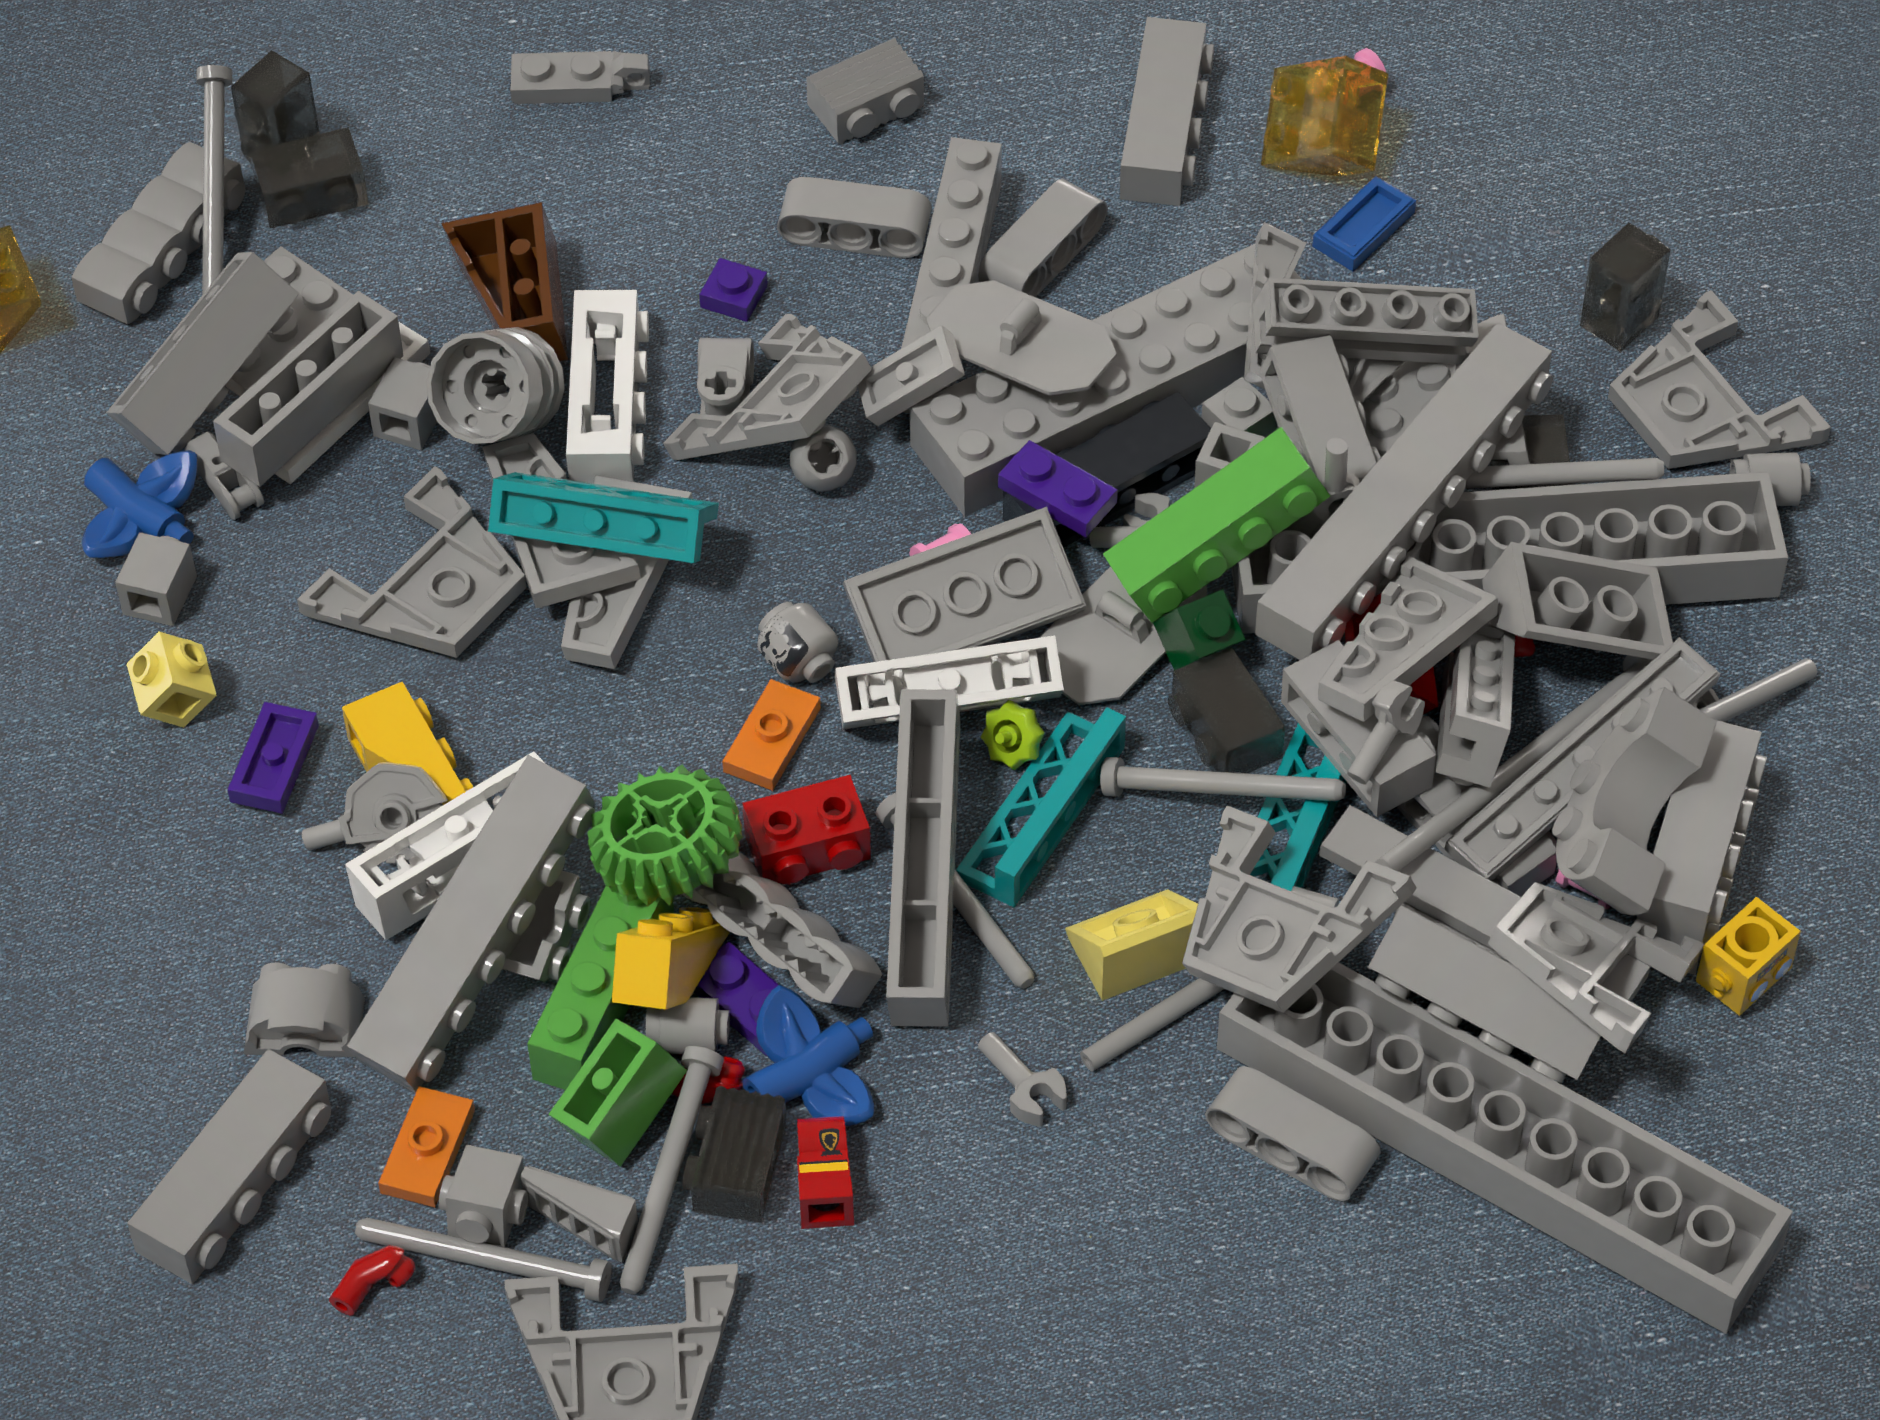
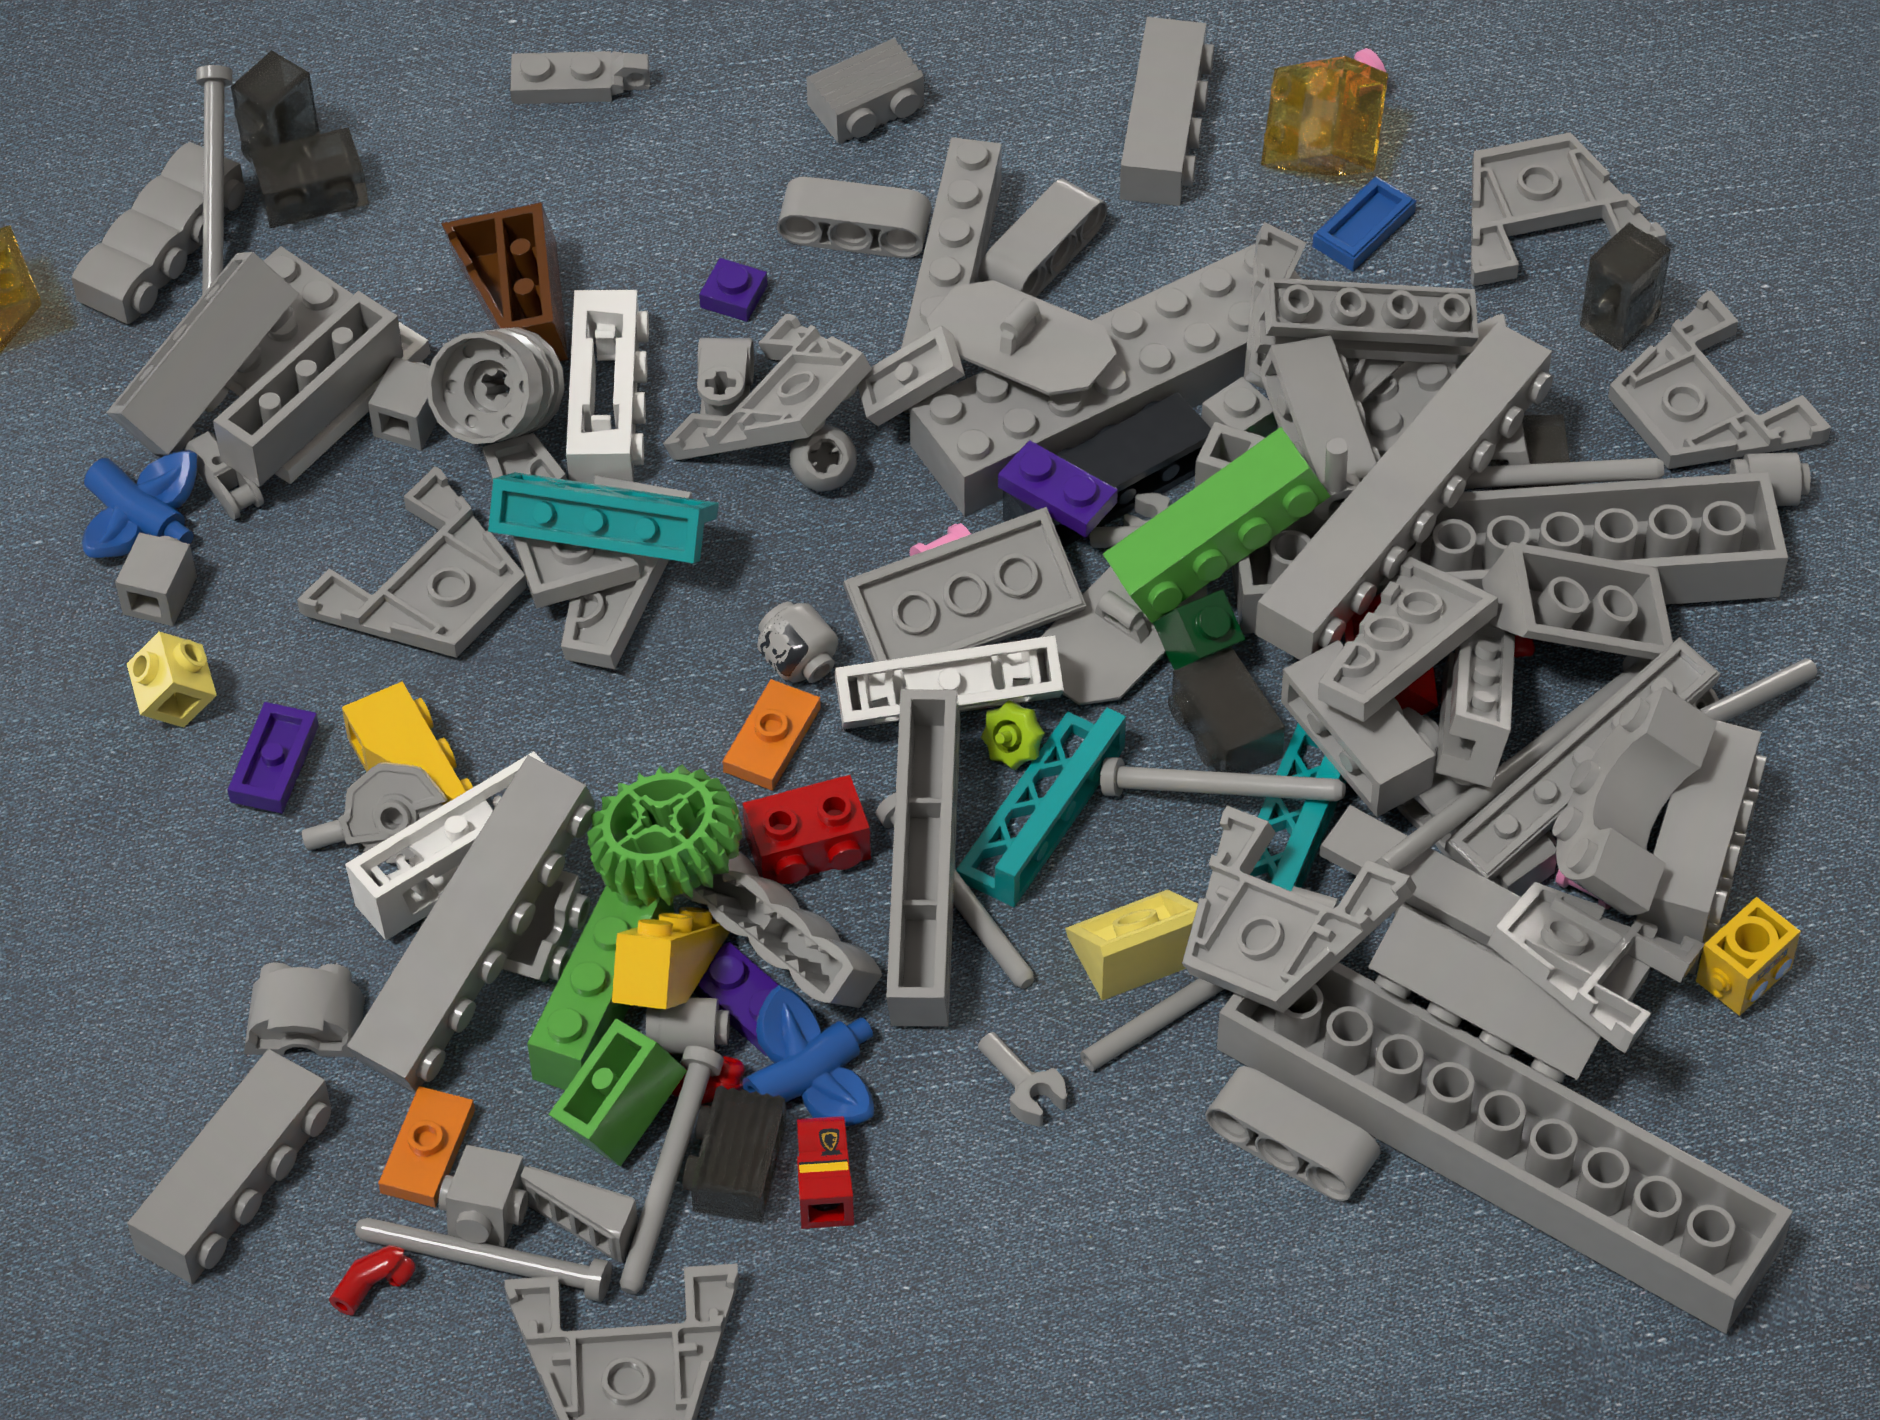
light grey bar [1347,680,1425,785] -> none
none -> light grey wing [1470,132,1666,287]

